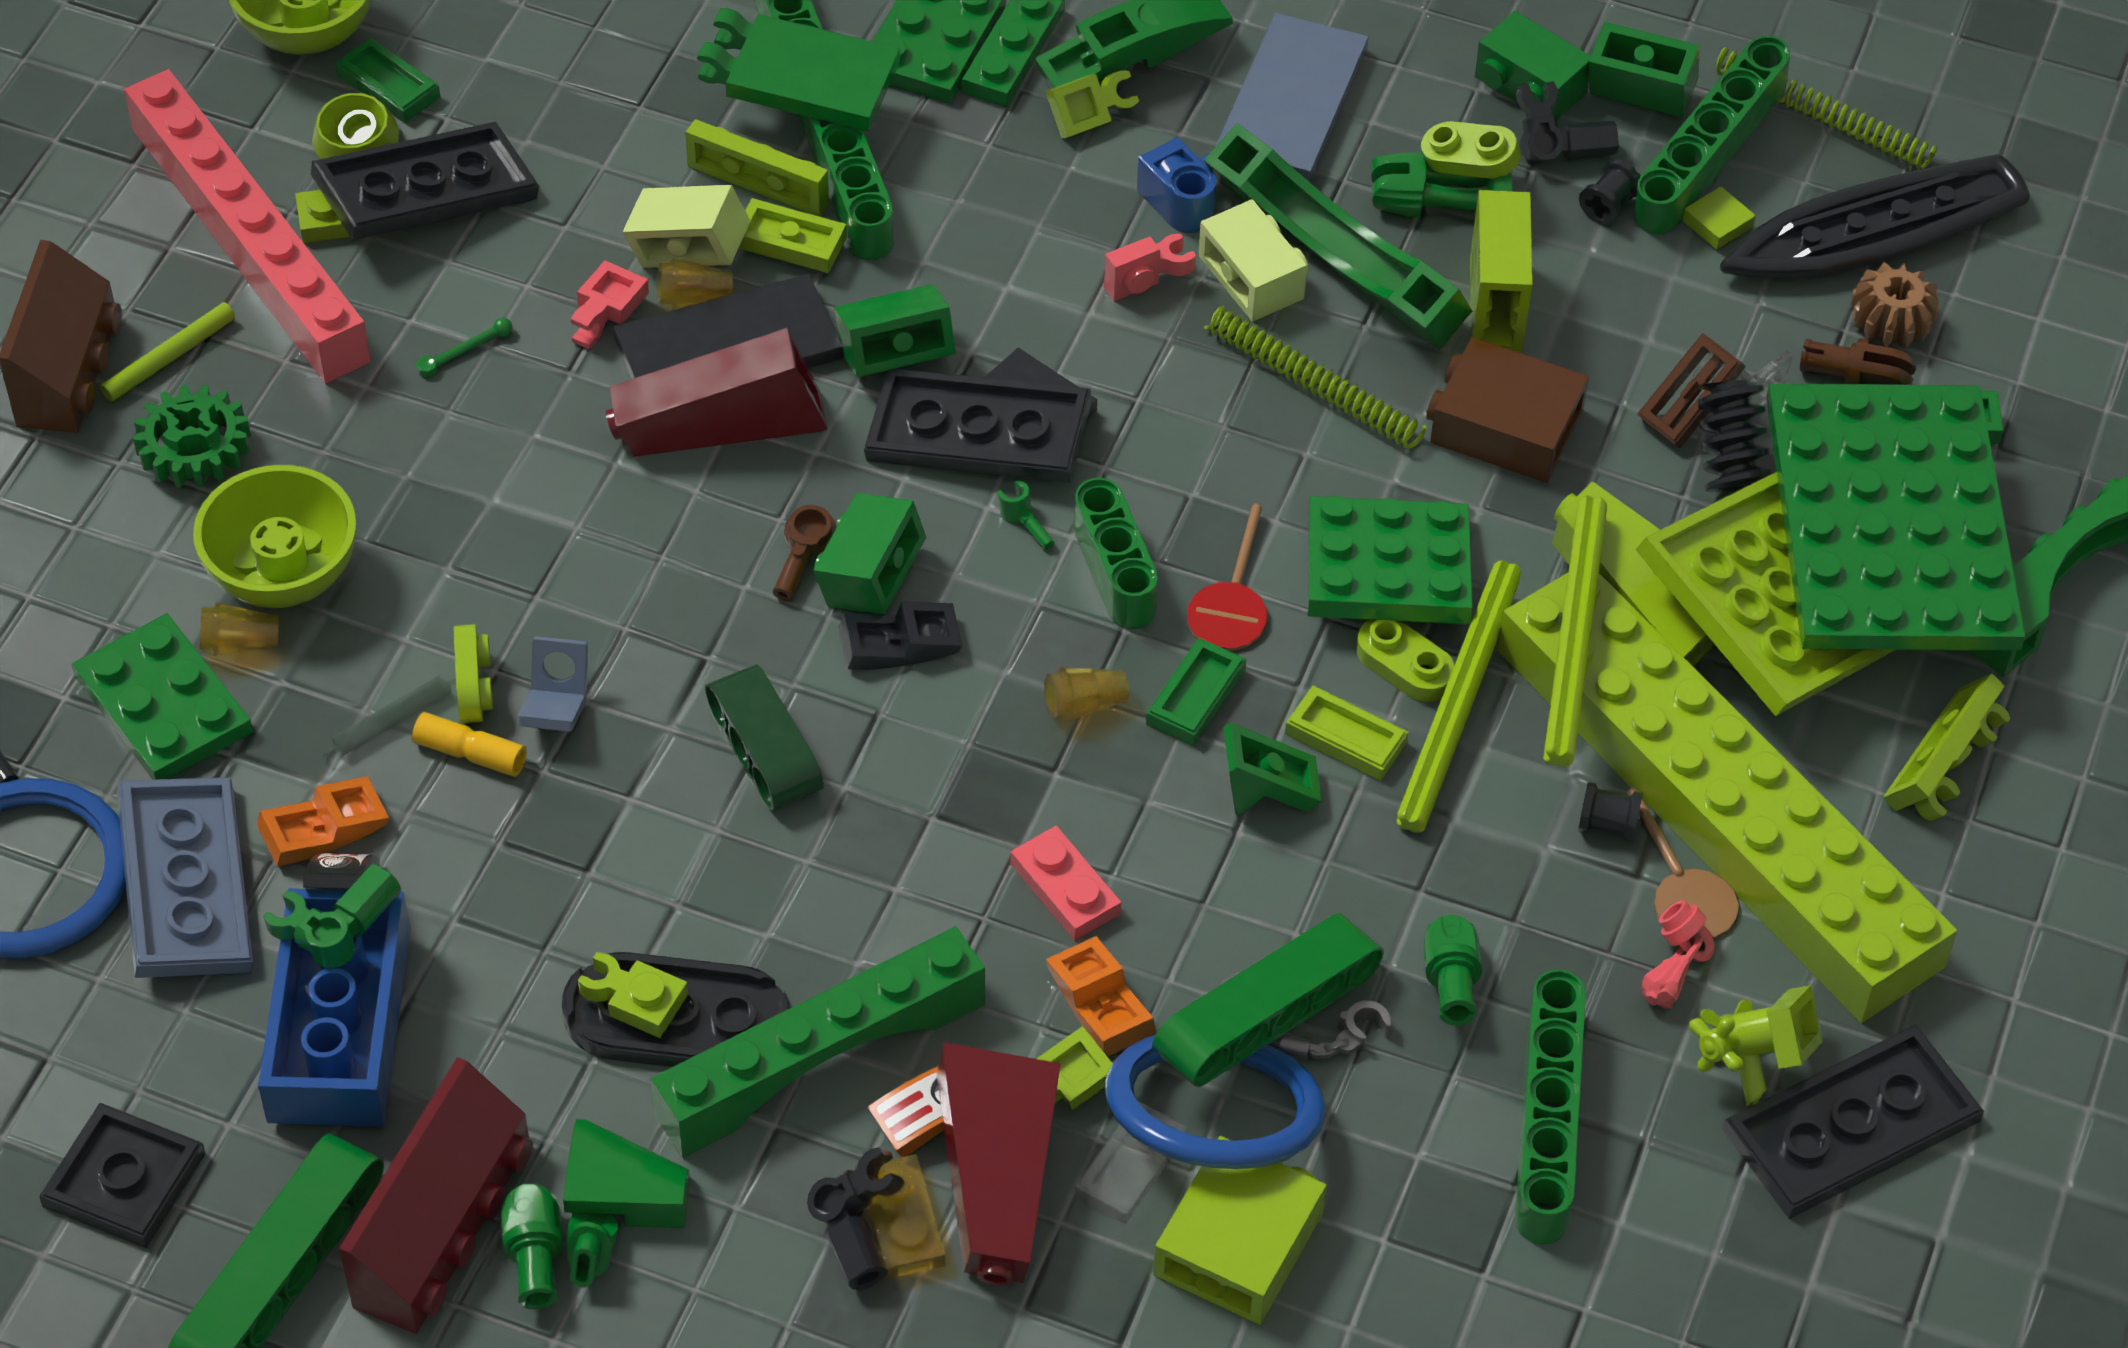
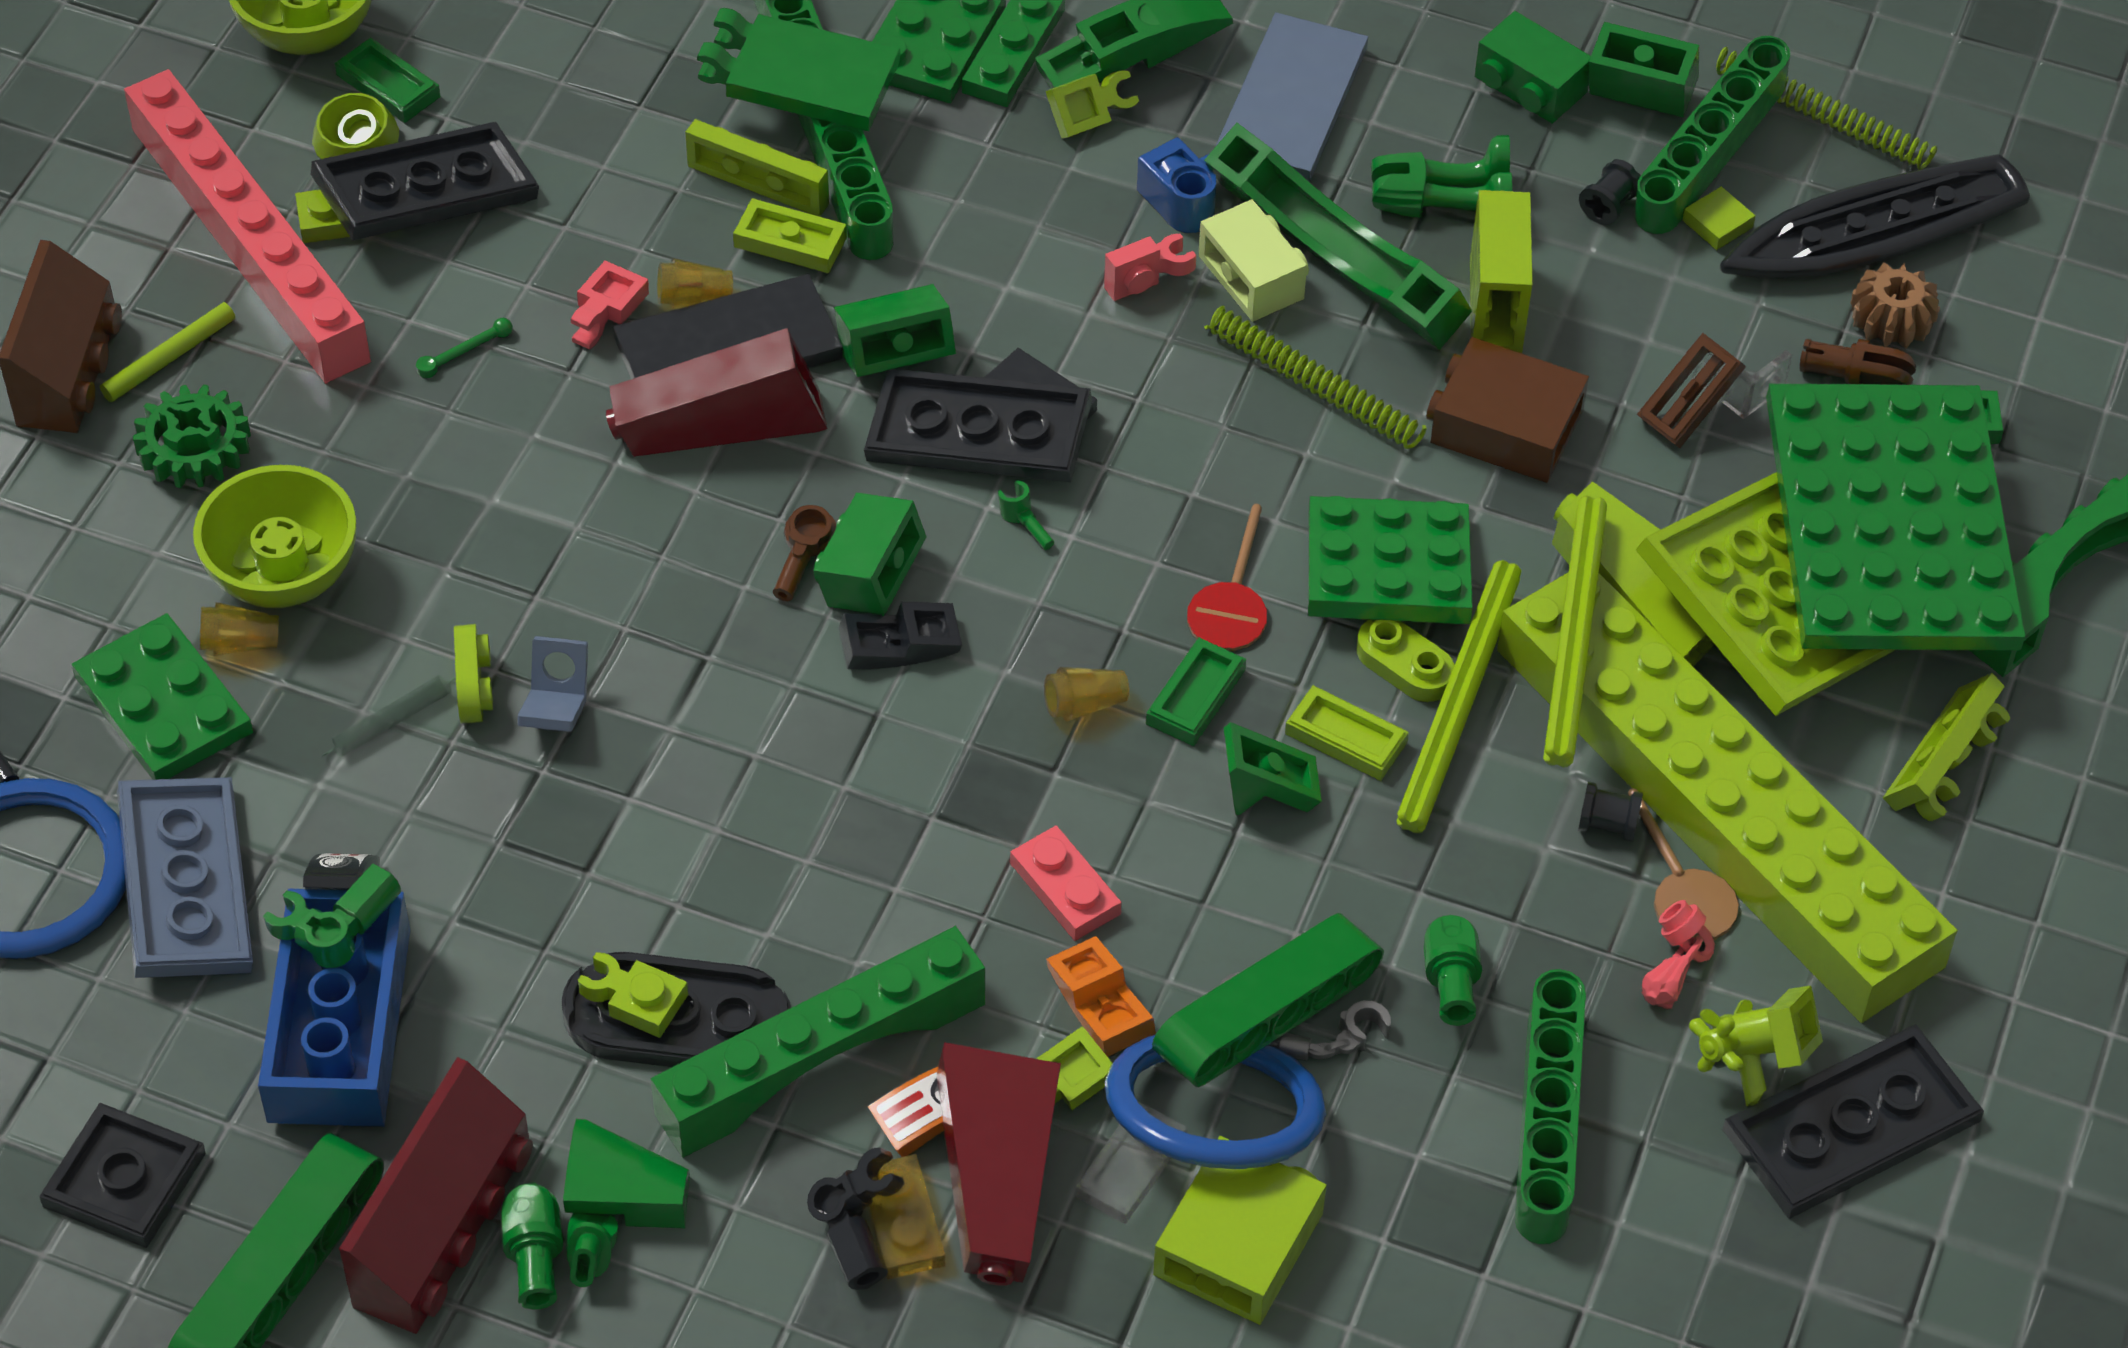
orange slope [257,776,389,867] -> none
yellow piece [412,712,527,777] -> none
yellowish green brick [623,185,751,268] -> none
dark green beam [705,664,824,810] -> none
green beam [1074,478,1158,629] -> none
lime plate [1421,121,1521,179] -> none
black bar [1516,81,1619,164] -> none
black piece [1696,380,1772,492] -> none

